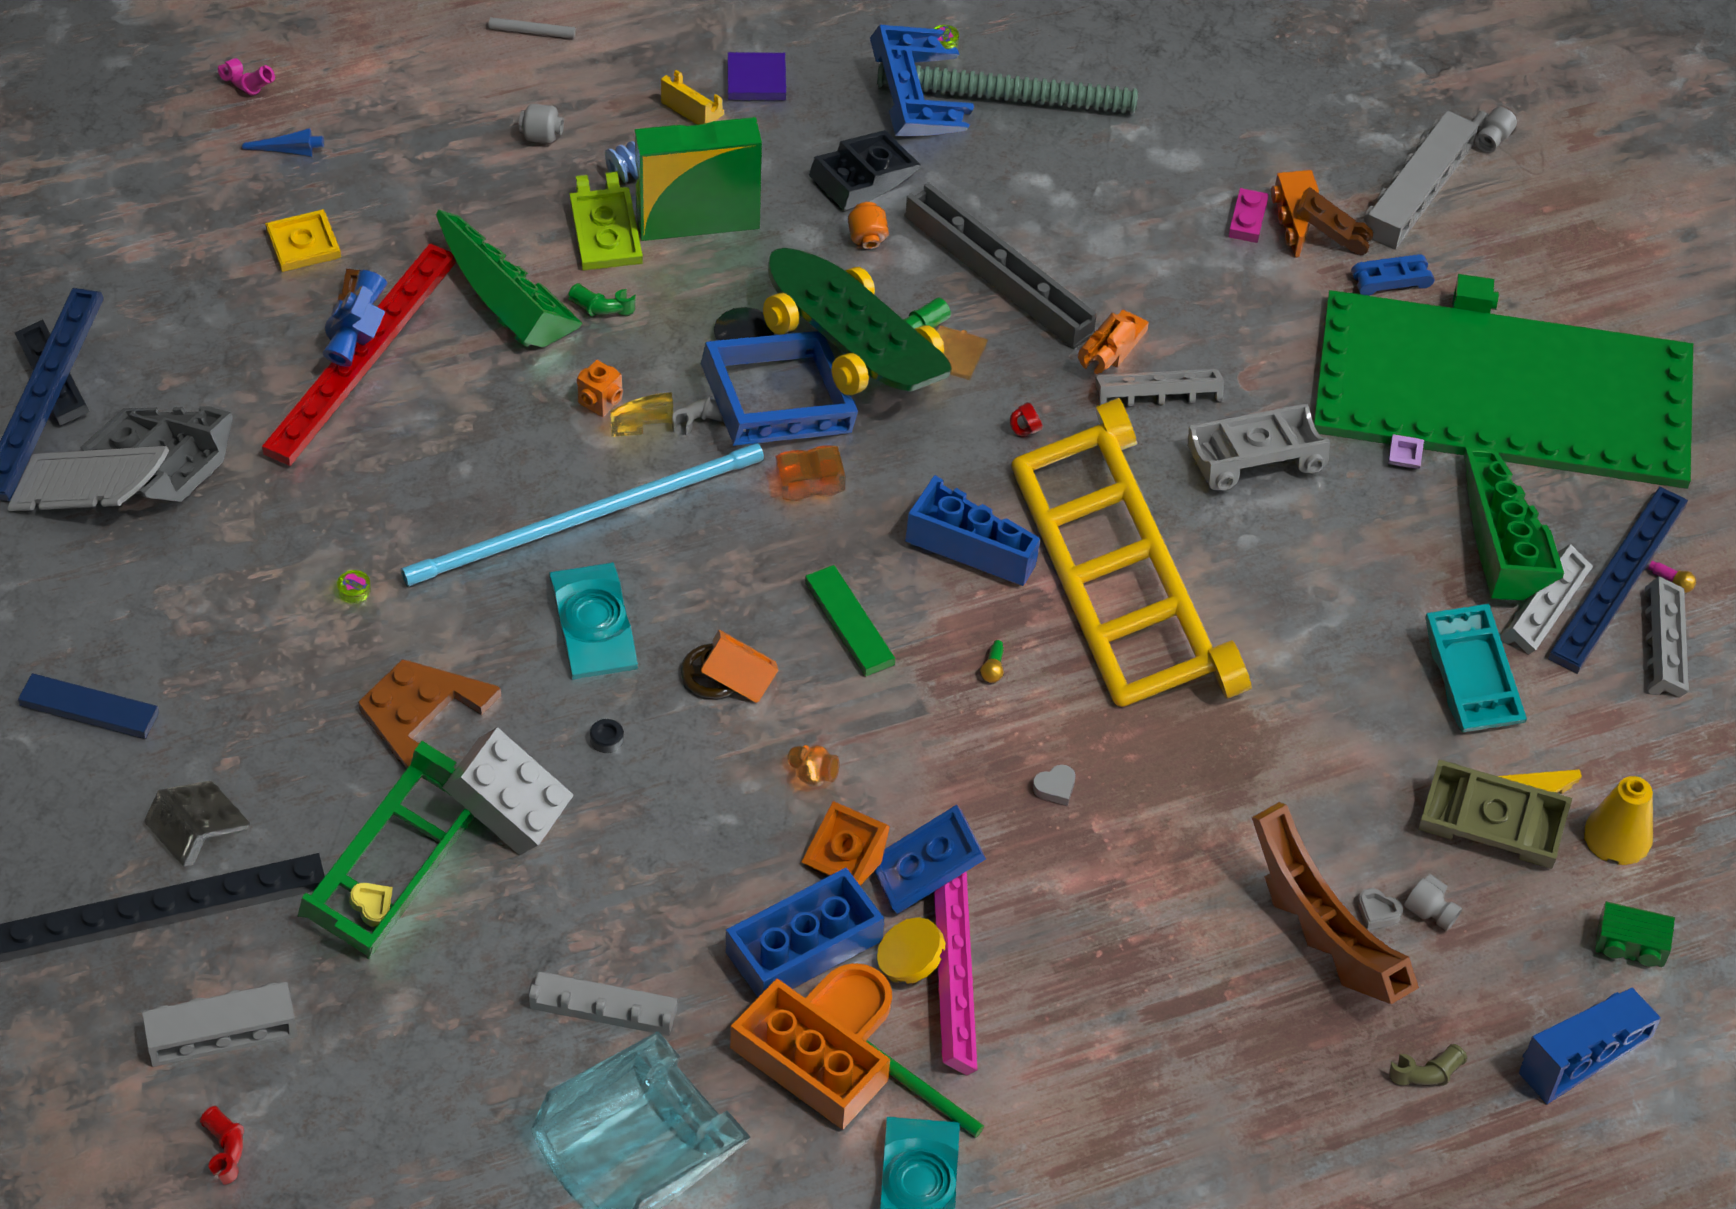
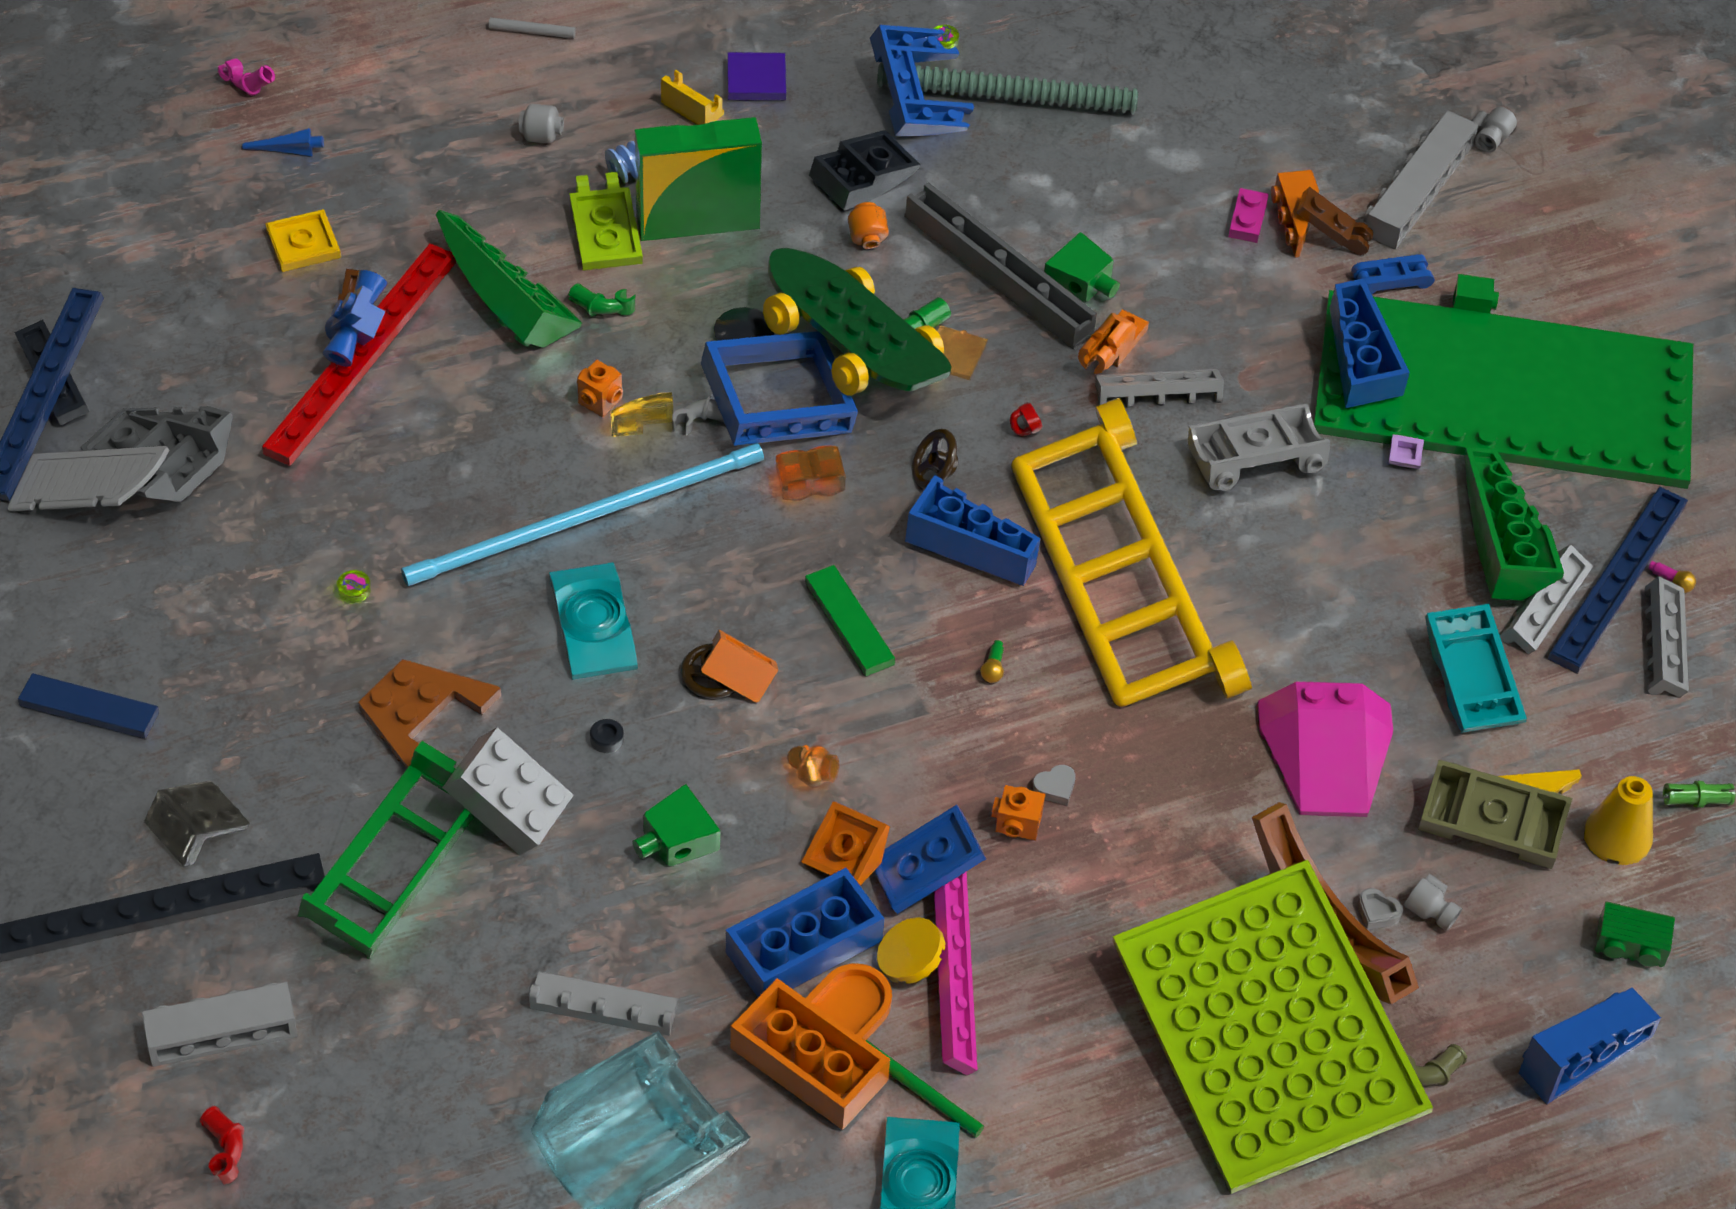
light yellow tile [349,883,393,927] -> none
none -> green torso [632,784,721,867]
none -> dark brown piece [912,428,958,489]
none -> orange brick [991,785,1045,841]
none -> green torso [1044,232,1120,302]
none -> lime plate [1113,860,1433,1194]
none -> dark pink wedge [1257,682,1393,817]
none -> blue wedge [1330,278,1410,408]
none -> bright green pin [1663,781,1736,808]

